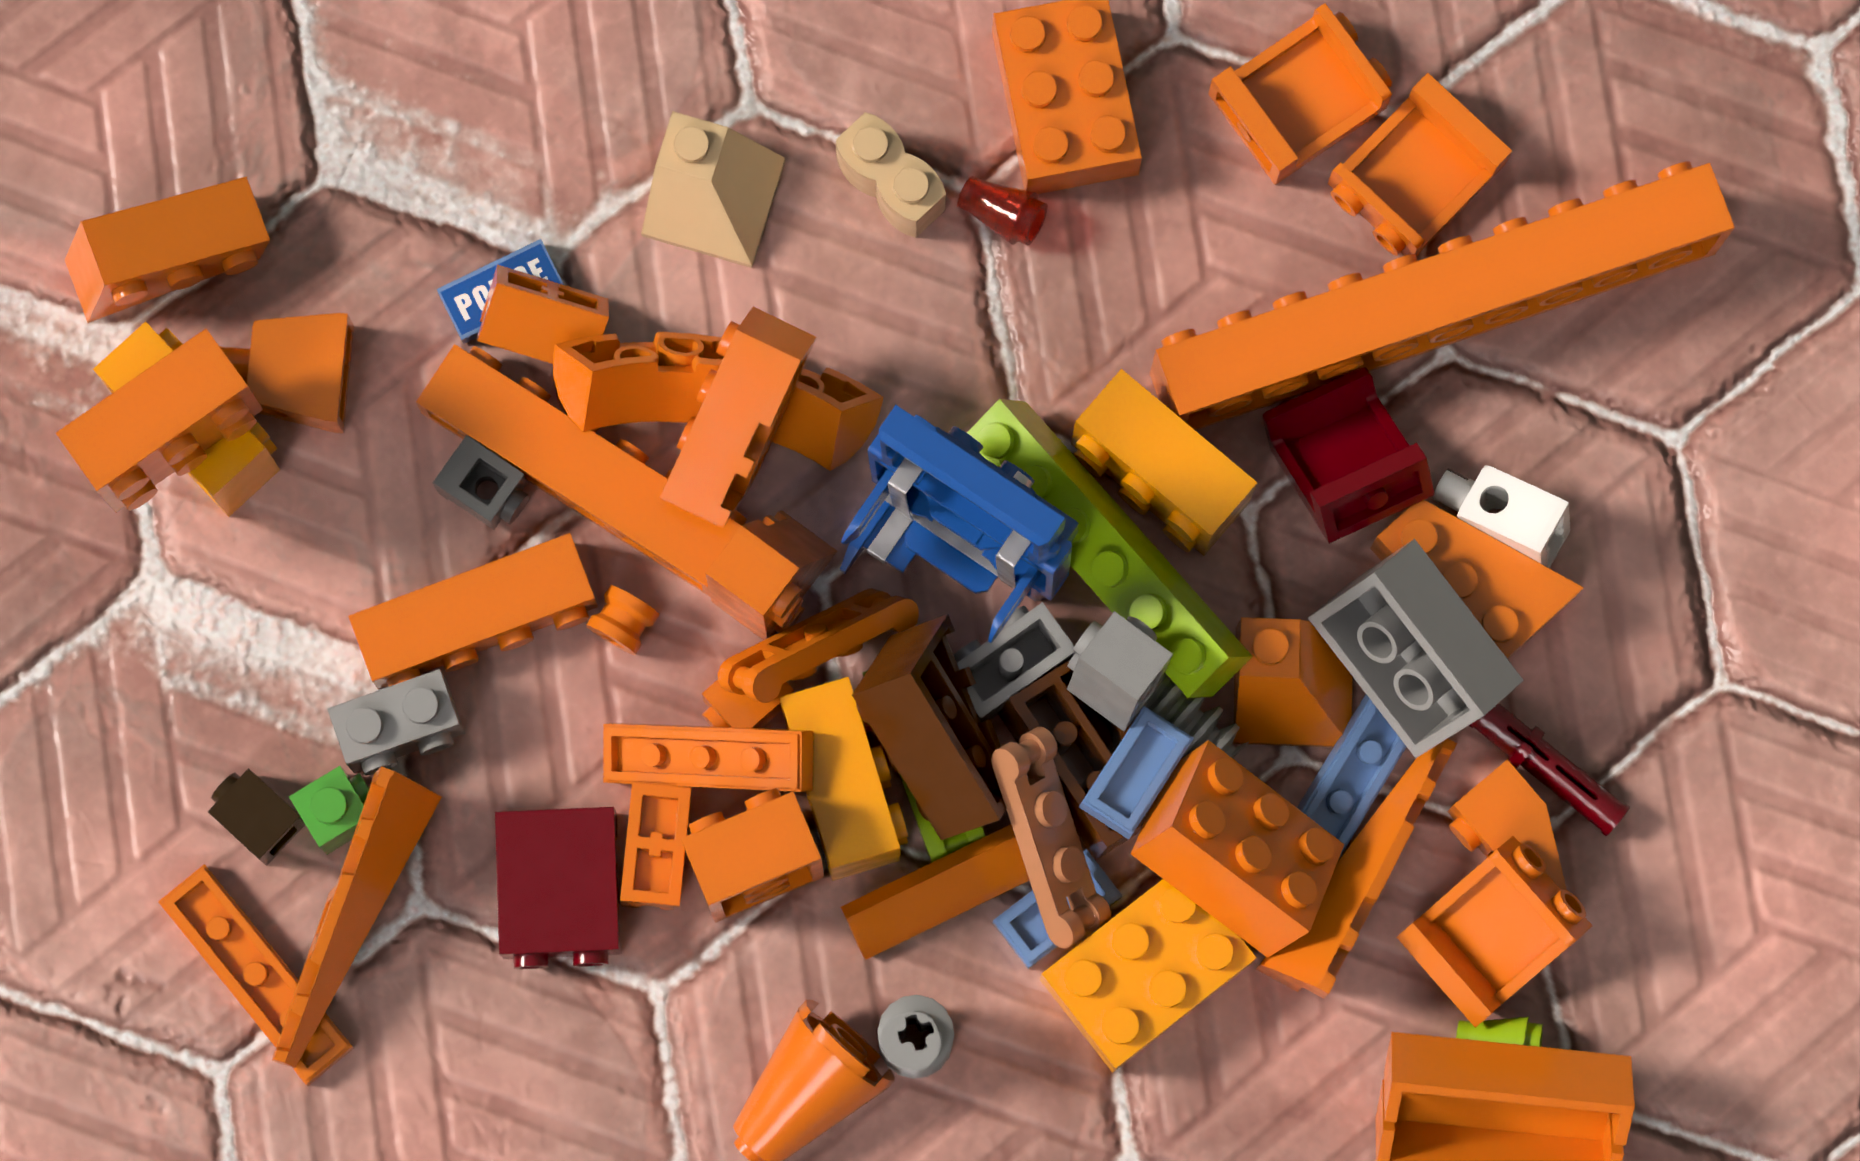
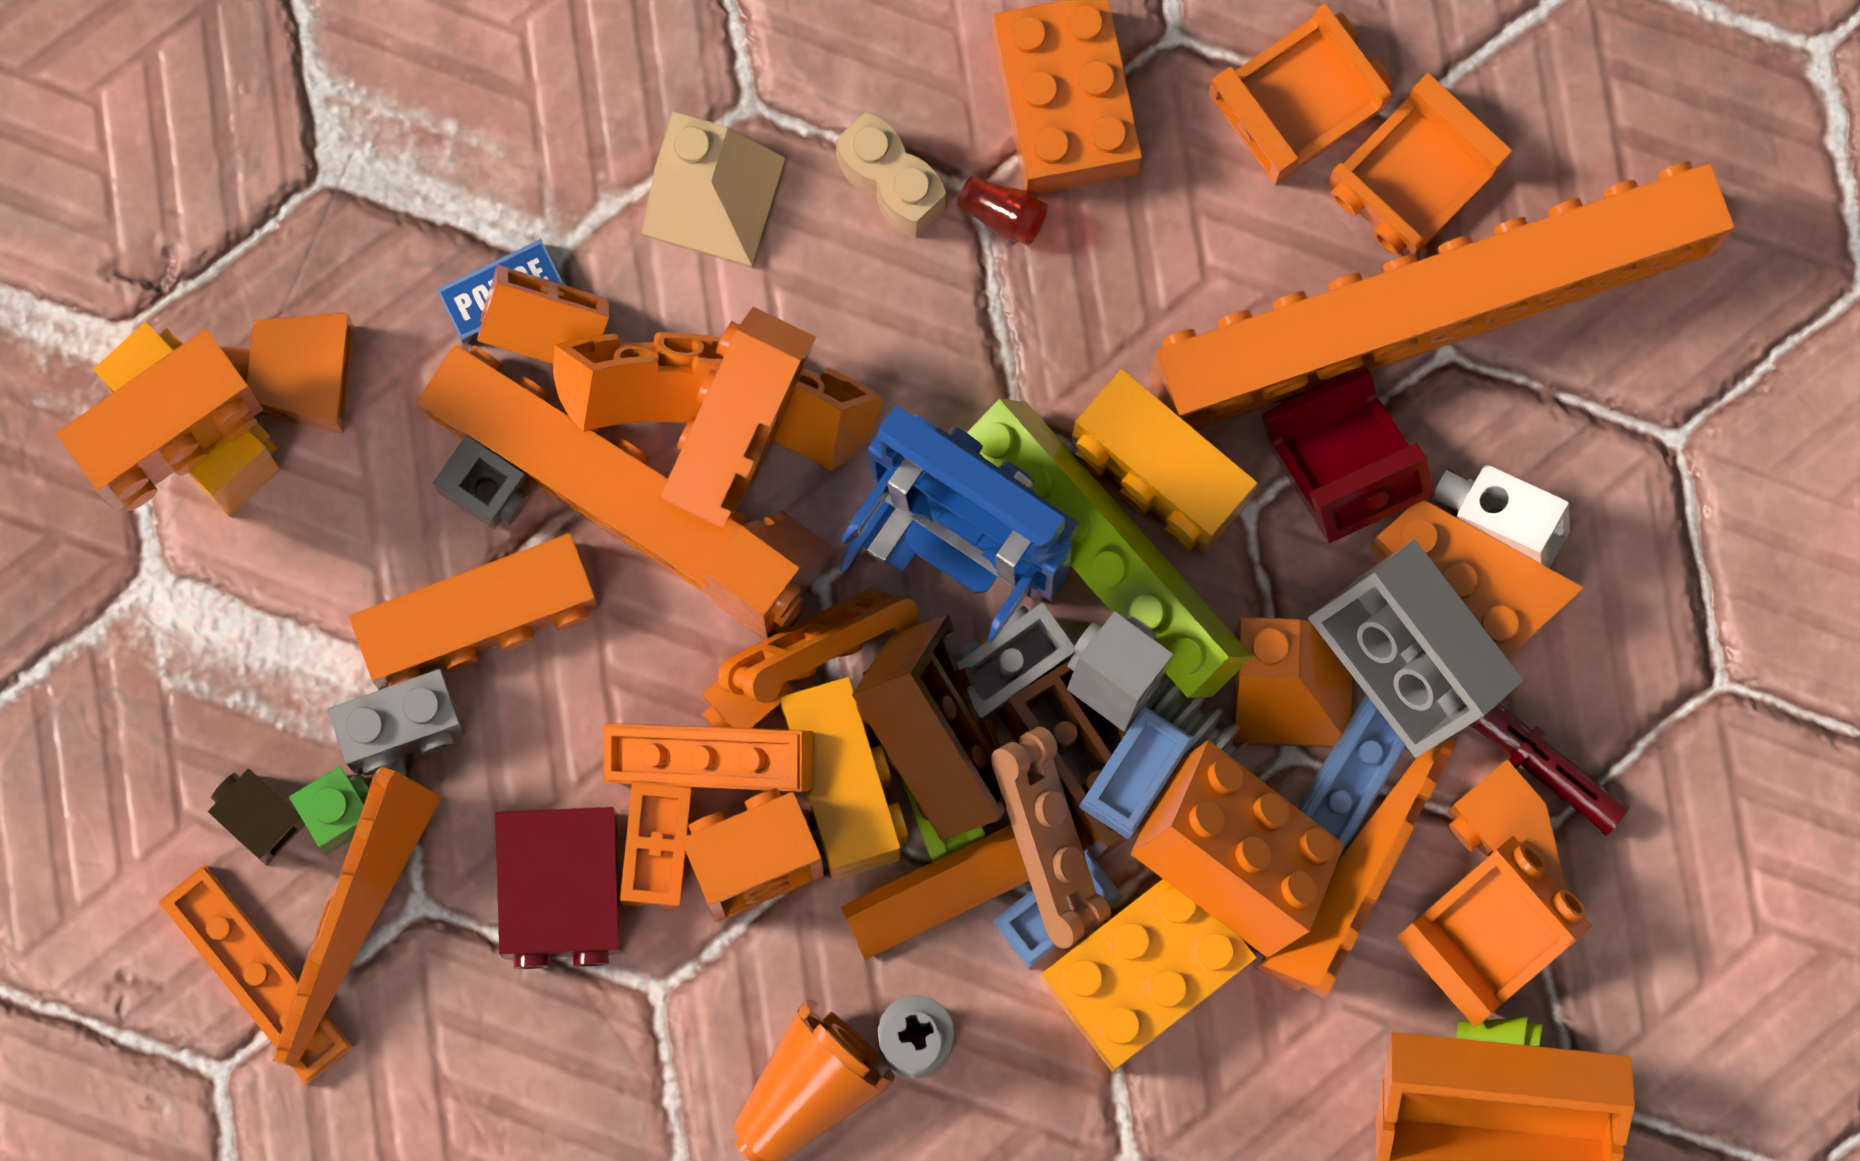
orange wedge [65,176,270,323] -> none
orange wheel [586,585,660,655] -> none

